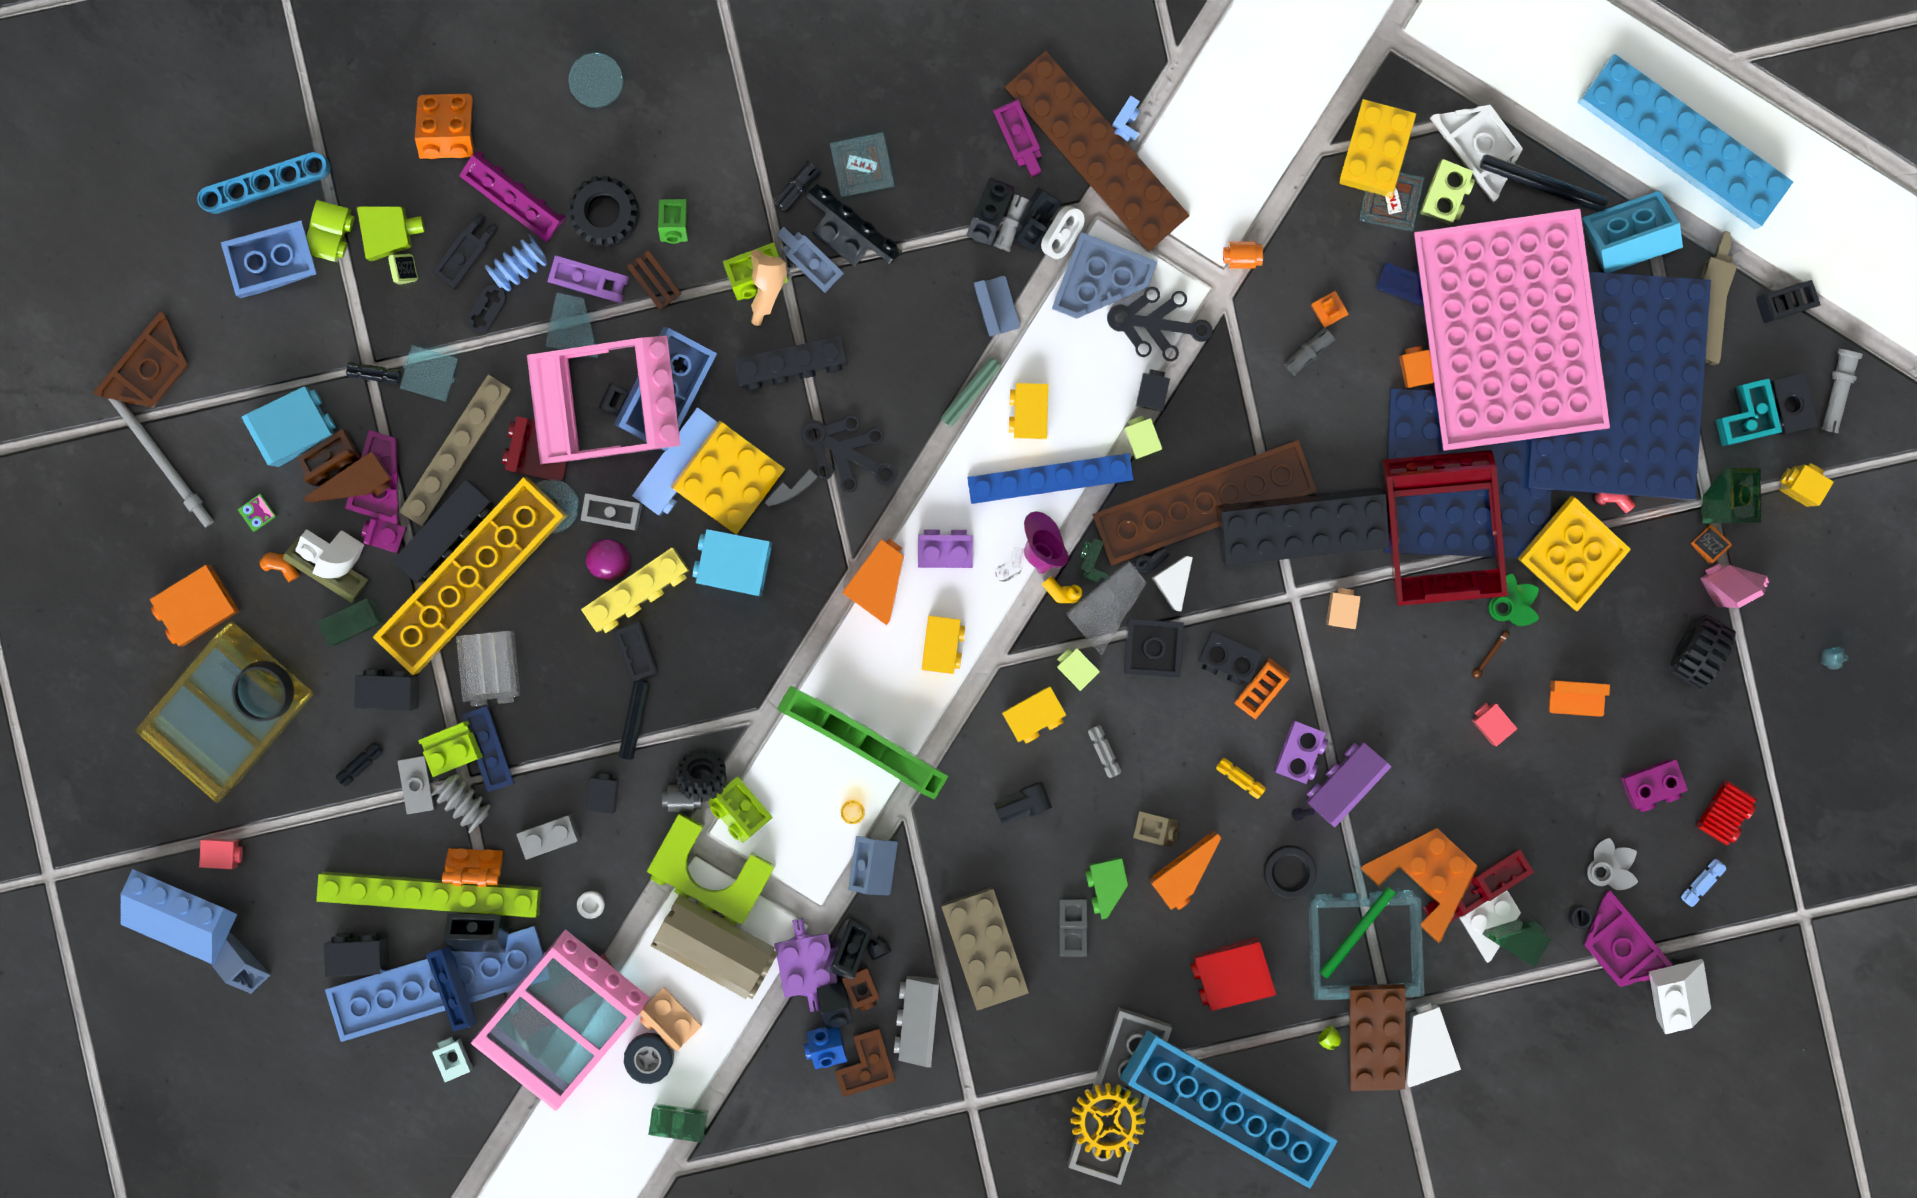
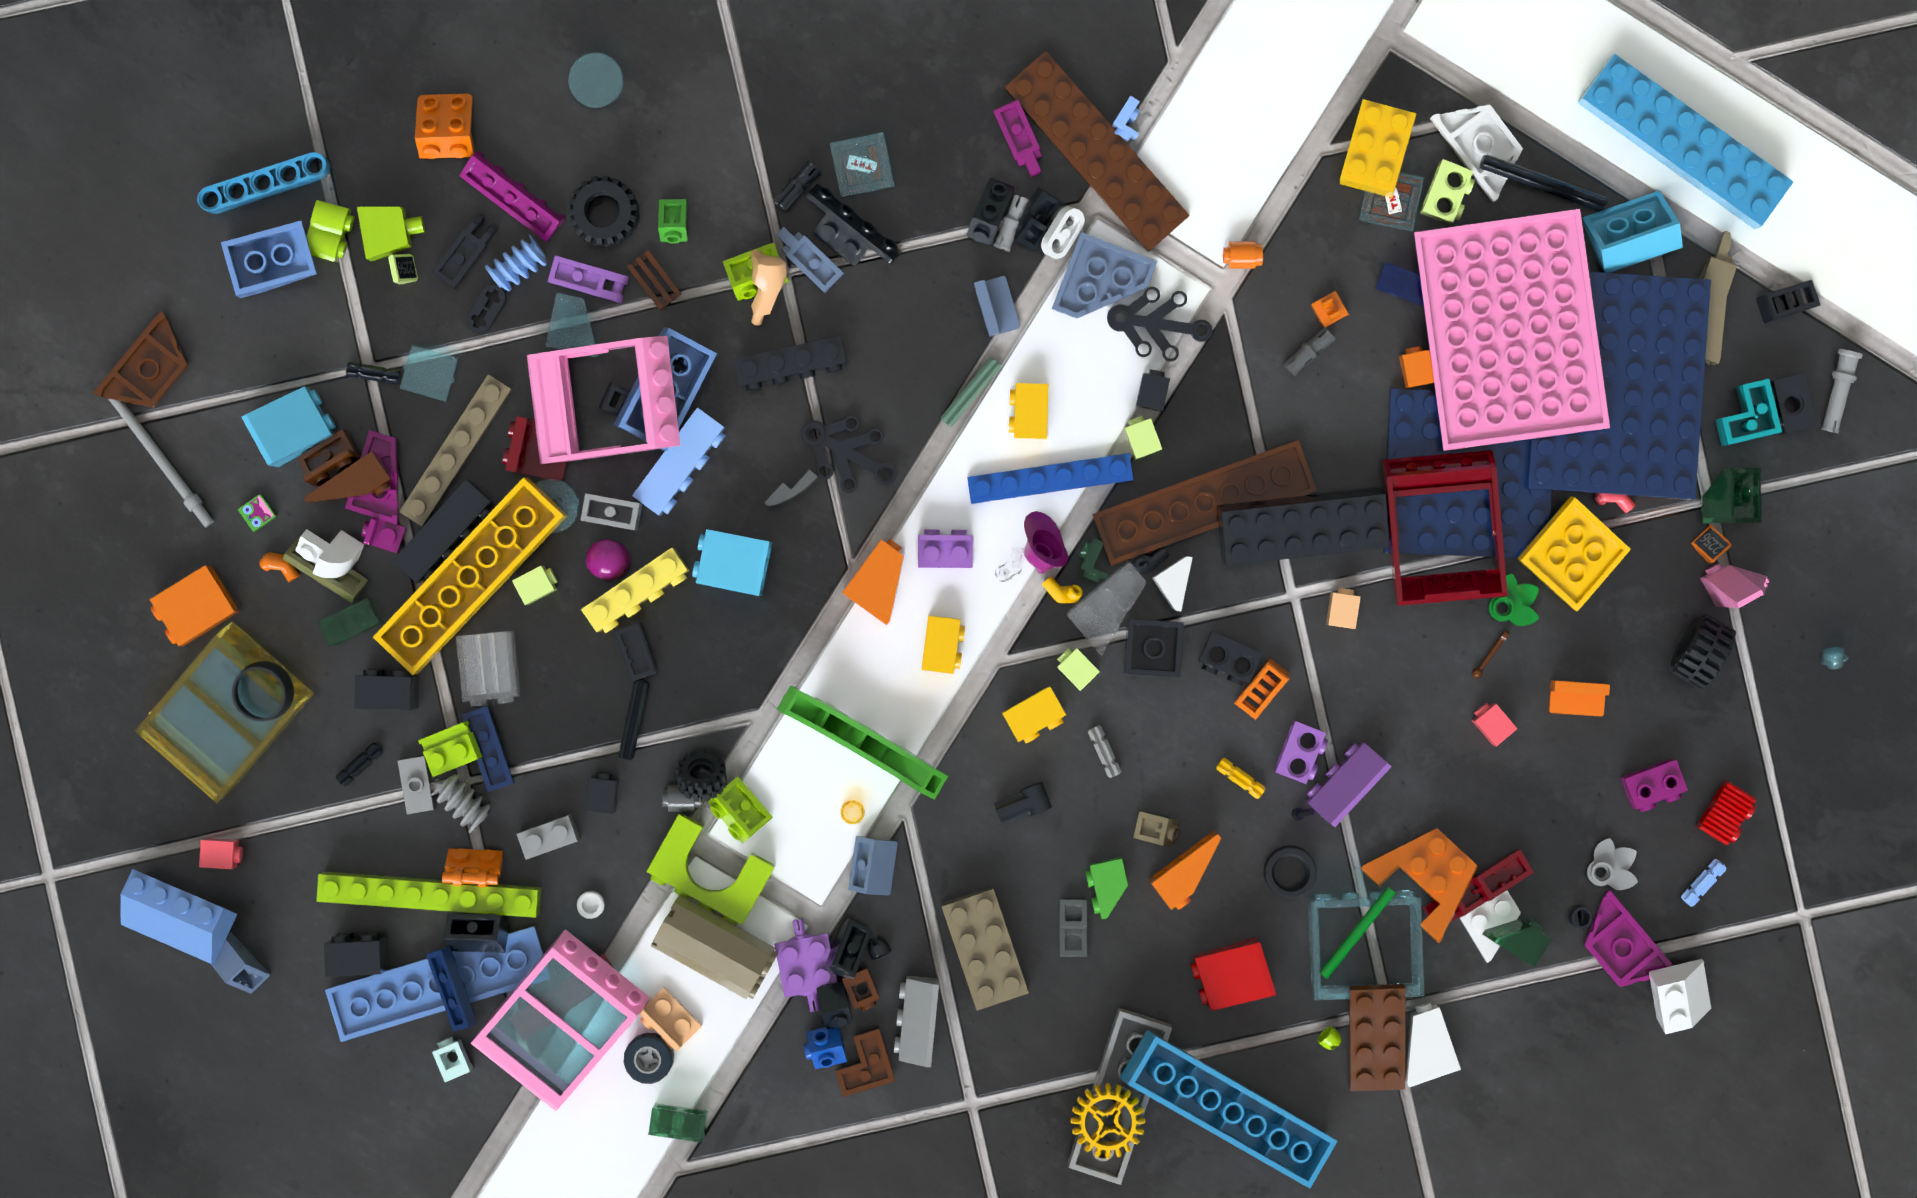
yellow plate [670,420,785,535] -> none
yellow brick [1779,463,1834,507] -> none
none -> yellowish green brick [512,565,558,605]

